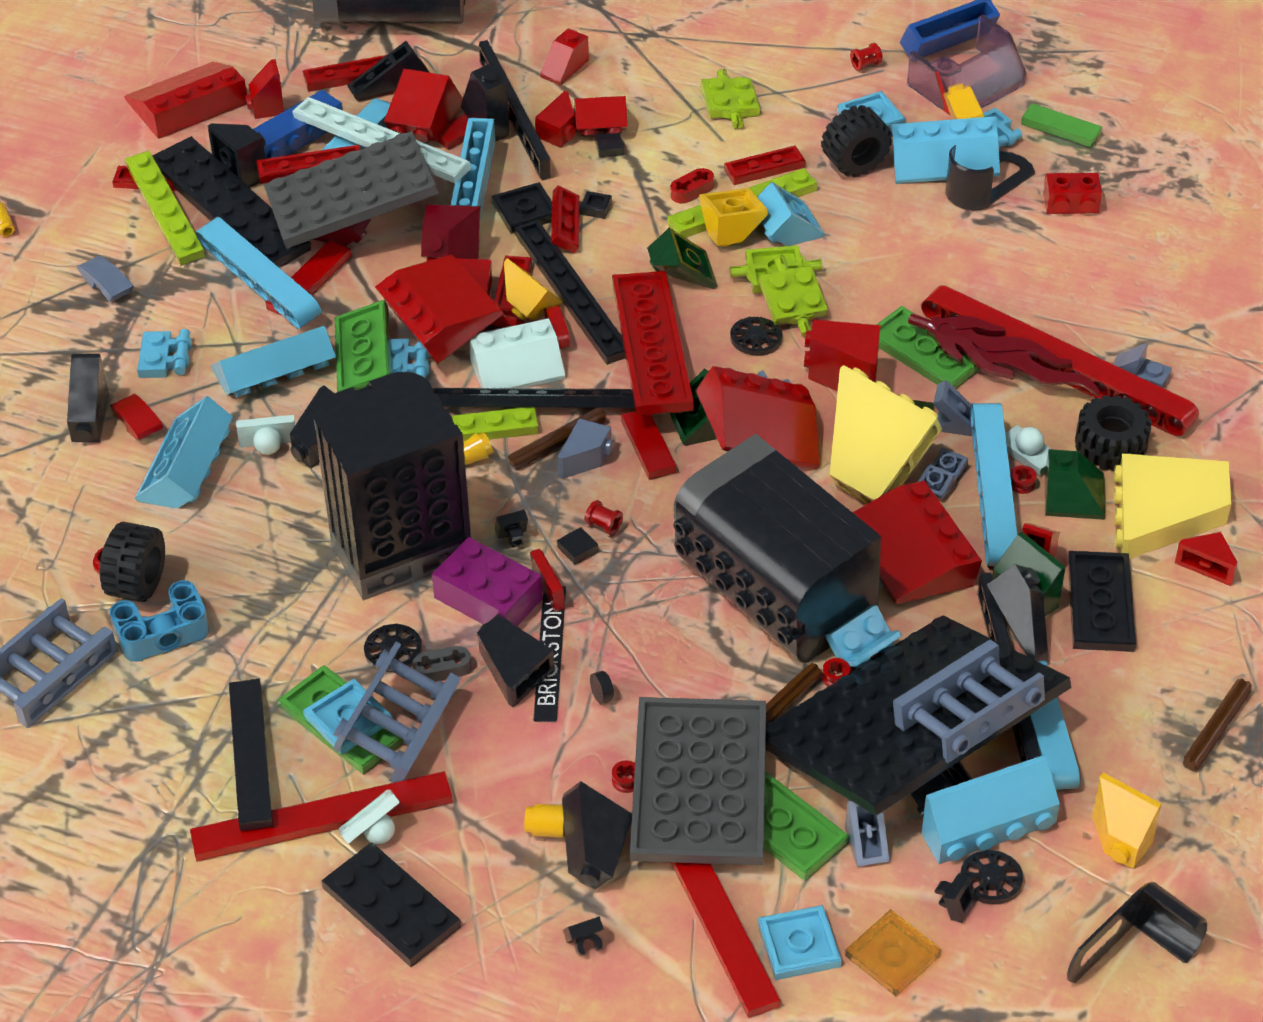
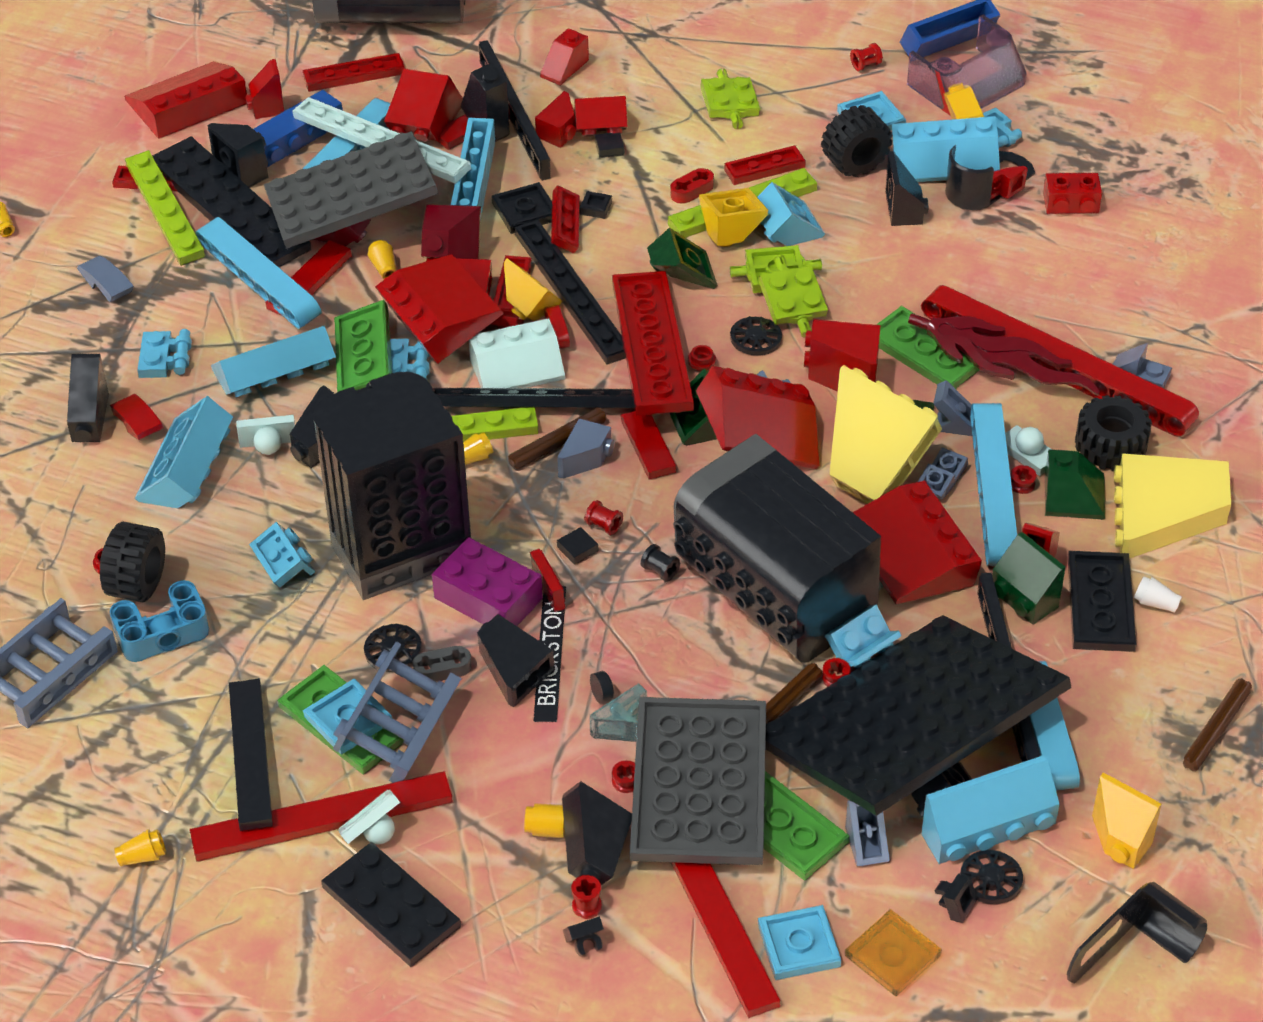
red tile [256,145,361,184] -> none
black slope [347,41,430,100] -> none
black tile [495,509,528,548] -> none
sand blue fence [893,639,1045,763] -> none
slope [987,564,1049,663] -> none
bright green tile [1021,103,1102,147] -> none
red slope [1175,532,1238,586] -> none
none -> yellow cone [114,829,166,866]
none -> medium azure bracket [249,522,315,588]
none -> yellow cone [368,240,396,279]
none -> red bush [571,875,602,919]
none -> clear light blue slope [590,683,647,742]
none -> black bush [640,544,681,582]
none -> red plate [688,345,716,371]
none -> black slope [885,151,928,226]
none -> red slope [991,166,1028,199]
none -> white cone [1134,576,1182,613]

